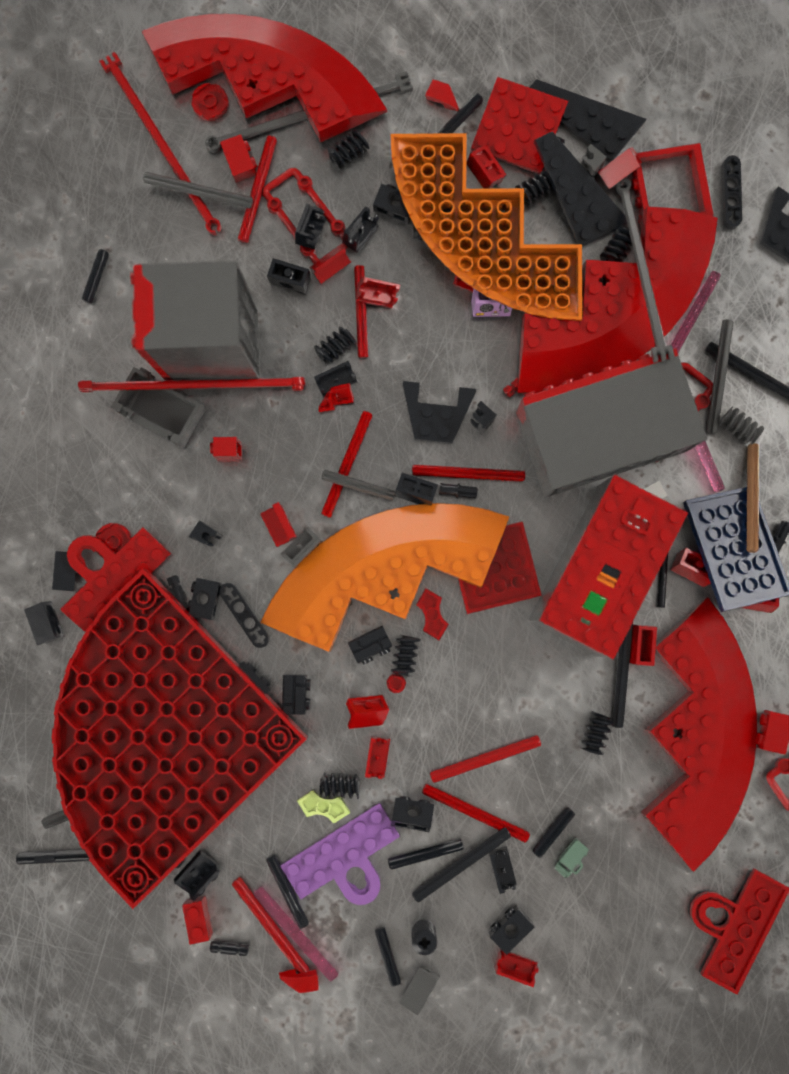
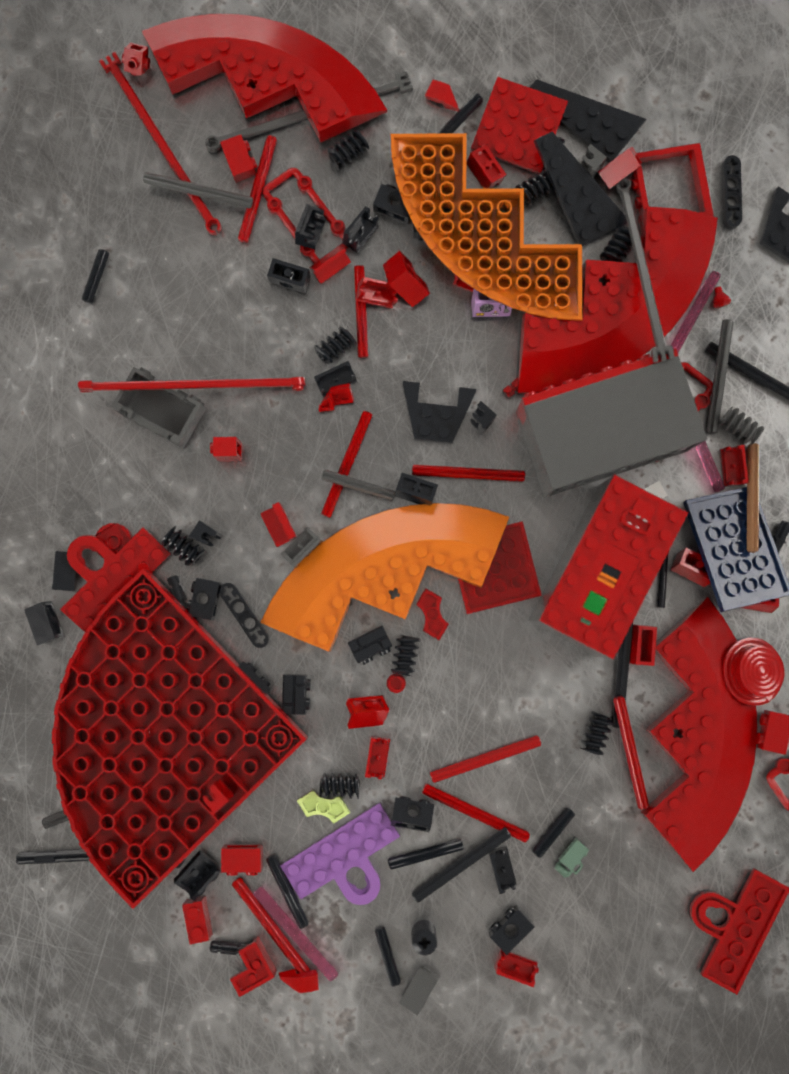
dark grey piece [130,261,260,381] -> none
red tile [191,83,229,121] -> none
black axle [439,483,478,499] -> none
none -> red brick [122,43,151,76]
none -> black piece [161,526,206,566]
none -> red hinge [203,779,234,815]
none -> red piece [221,845,263,876]
none -> red panel [230,936,277,997]
none -> red panel [383,251,430,307]
none -> red axle [613,696,649,810]
none -> red rock [713,286,731,308]
none -> red hinge [719,445,748,487]
none -> red piece [722,637,785,706]

